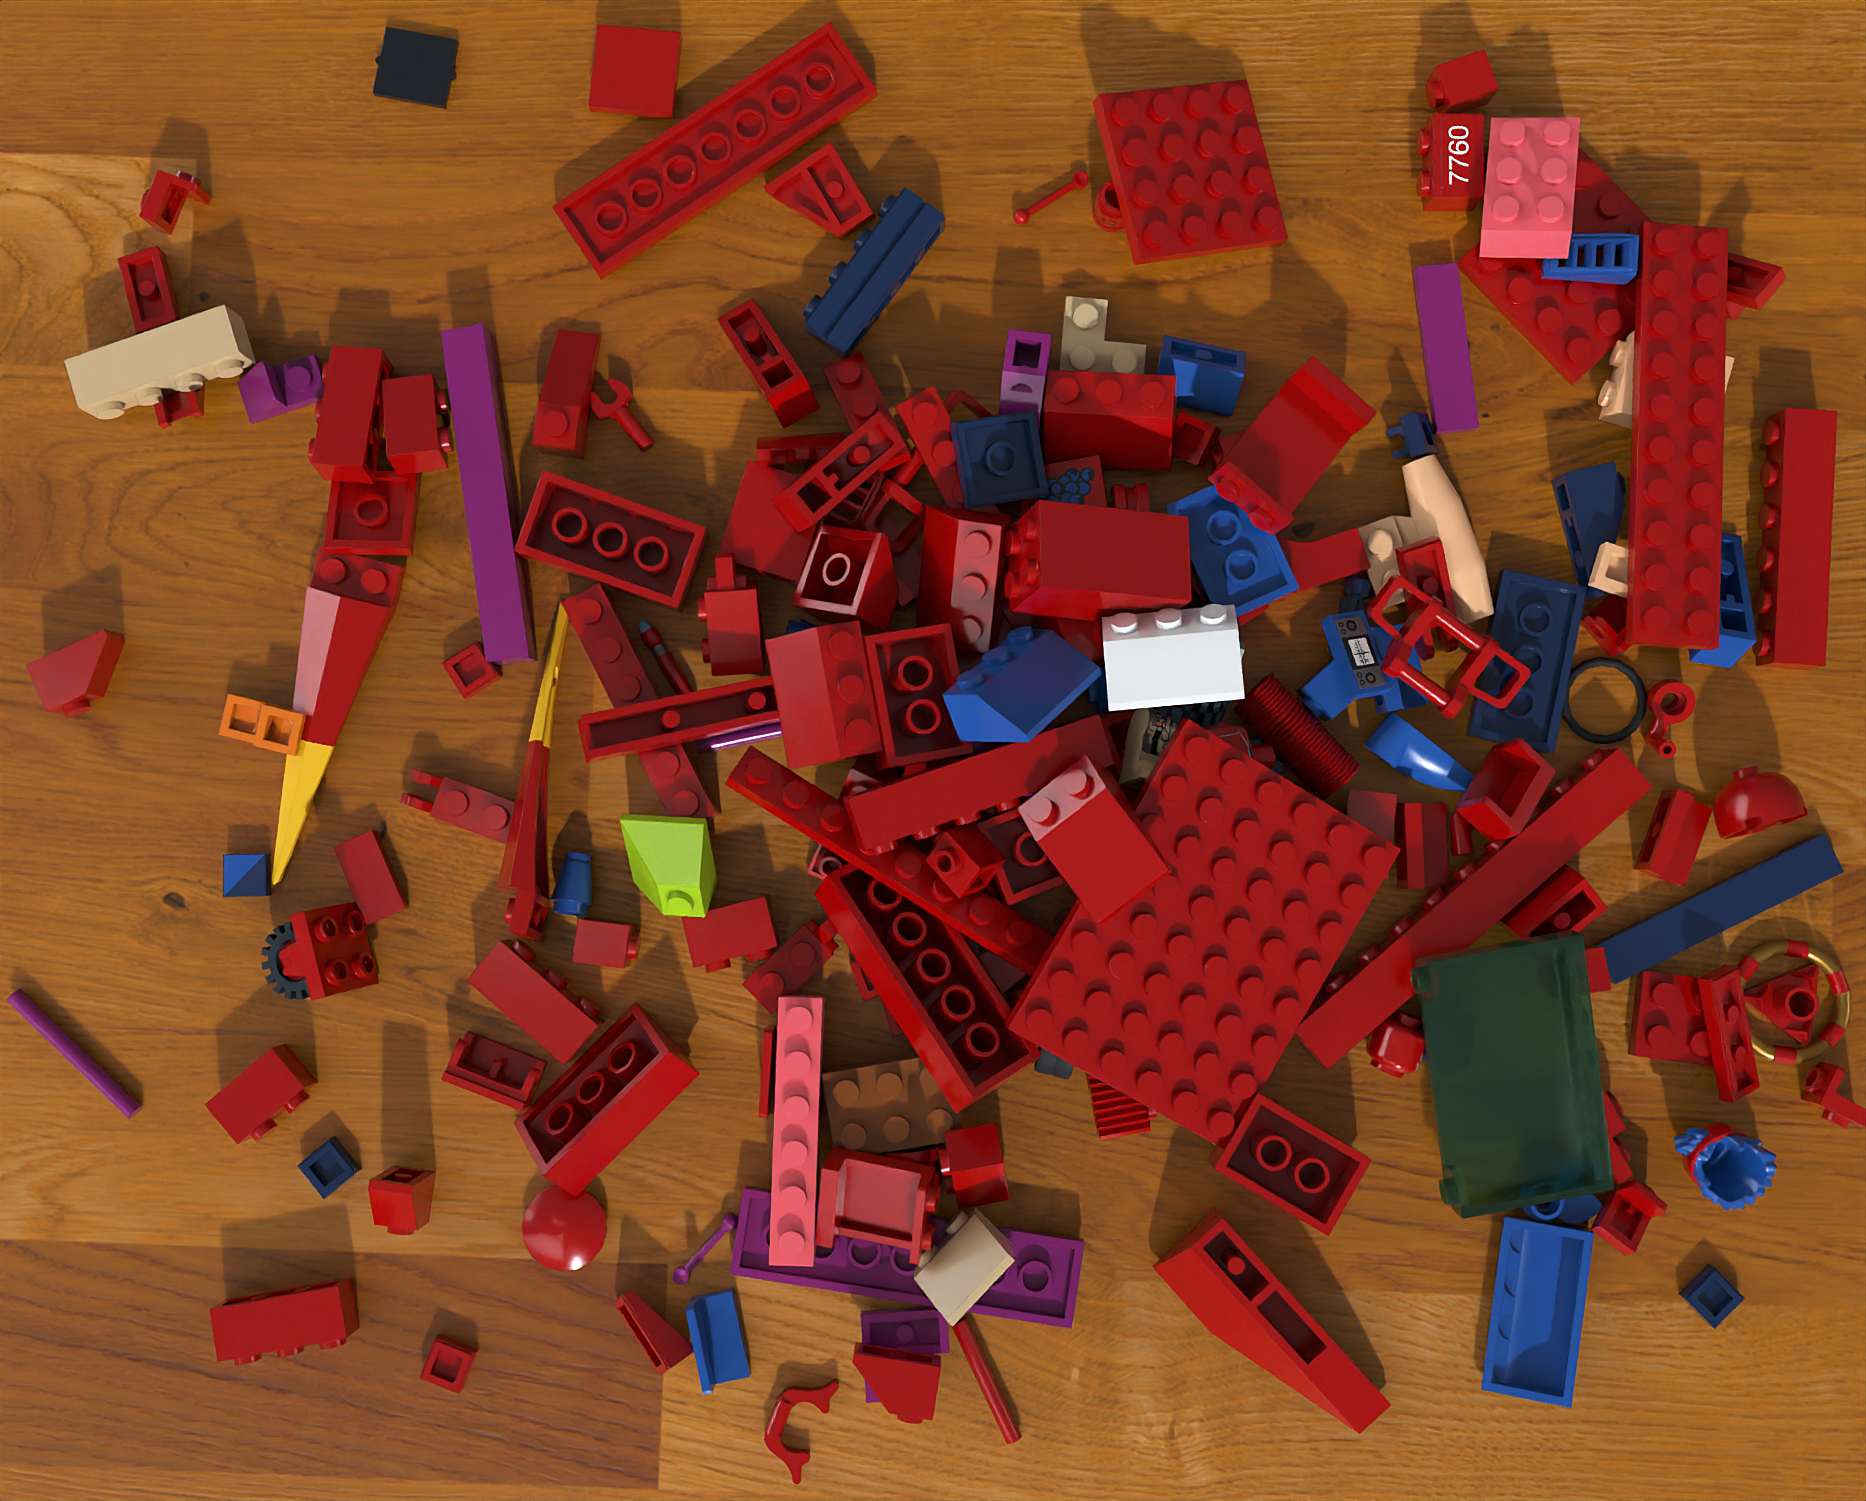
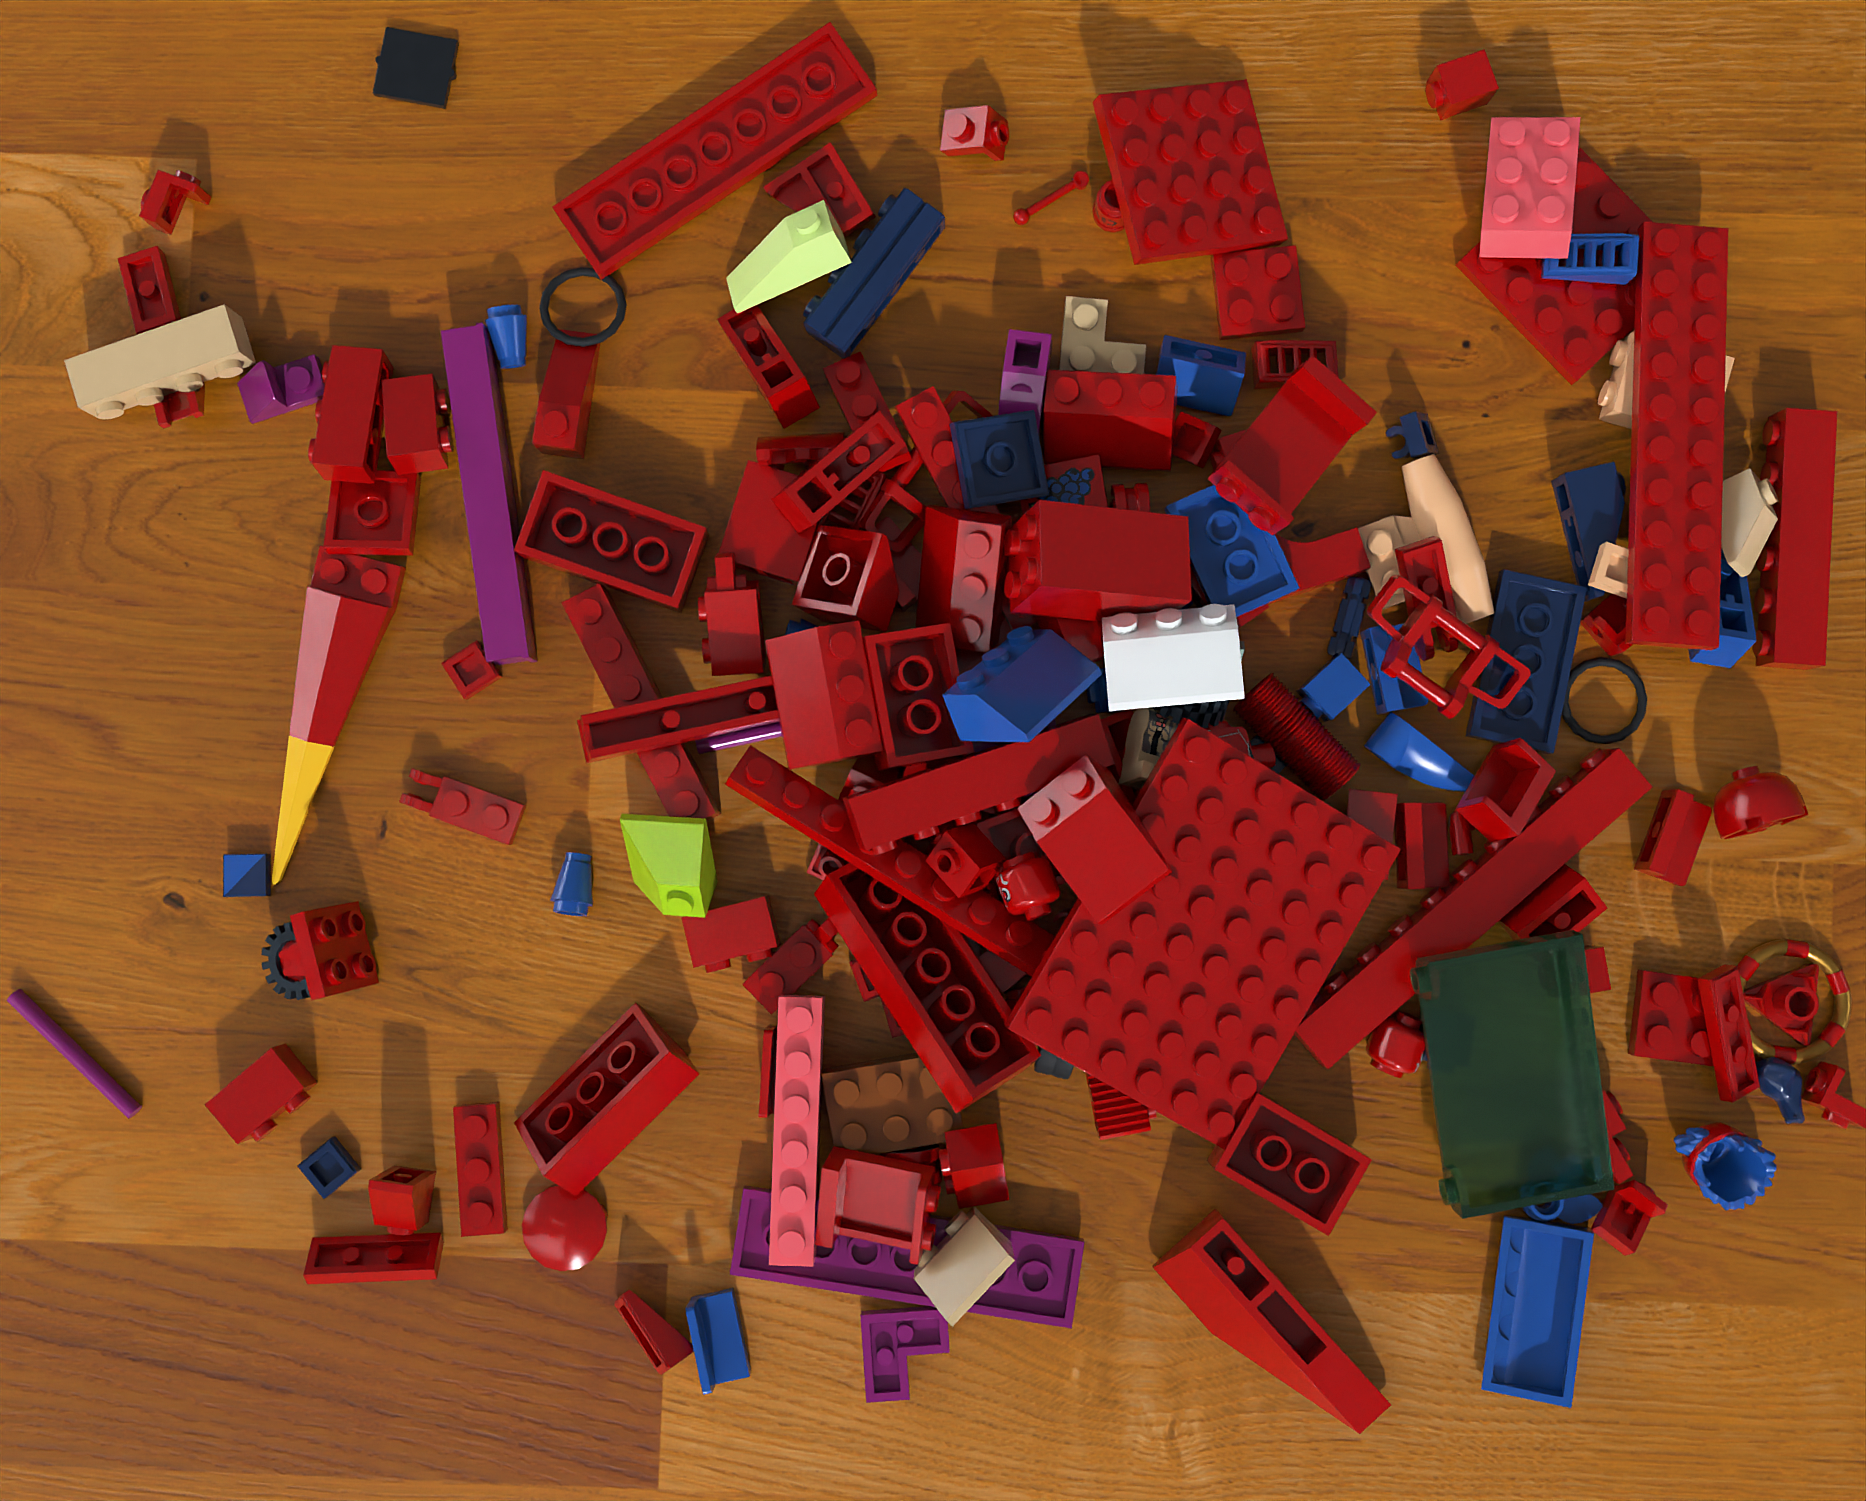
red slope [26,629,125,717] -> none
red brick [209,1277,360,1365] -> none
orange slope [218,693,306,756] -> none
red tile [333,830,409,925] -> none
red tile [419,1334,479,1394] -> none
red hinge [441,1031,547,1111] -> none
red brick [466,939,605,1065] -> none
red plate [497,600,569,942] -> none
red brick [572,917,641,969] -> none
red tile [588,24,682,119] -> none
red bar [590,378,655,452] -> none
red piece [638,619,694,695] -> none
magenta hinge [672,1213,738,1285] -> none
red helmet [764,1379,839,1484] -> none
red slope [852,1342,941,1424] -> none
red bar [951,1317,1022,1444] -> none
tile [1321,610,1392,700] -> none
magenta tile [1412,262,1479,435] -> none
red brick [1416,114,1484,211] -> none
dark blue tile [1592,833,1844,984] -> none
red plate [1644,679,1696,758] -> none
dark blue tile [1679,1264,1745,1329] -> none
red slope [1727,252,1787,320] -> none
none -> red plate [303,1232,444,1284]
none -> red plate [453,1102,508,1237]
none -> blue cone [485,305,527,369]
none -> black piece [539,267,627,347]
none -> yellowish green slope [726,200,852,313]
none -> red bracket [940,105,1009,161]
none -> red head [996,852,1061,921]
none -> red plate [1211,245,1306,340]
none -> red slope [1251,340,1339,389]
none -> tan slope [1721,468,1778,577]
none -> dark blue animal [1756,1057,1805,1124]

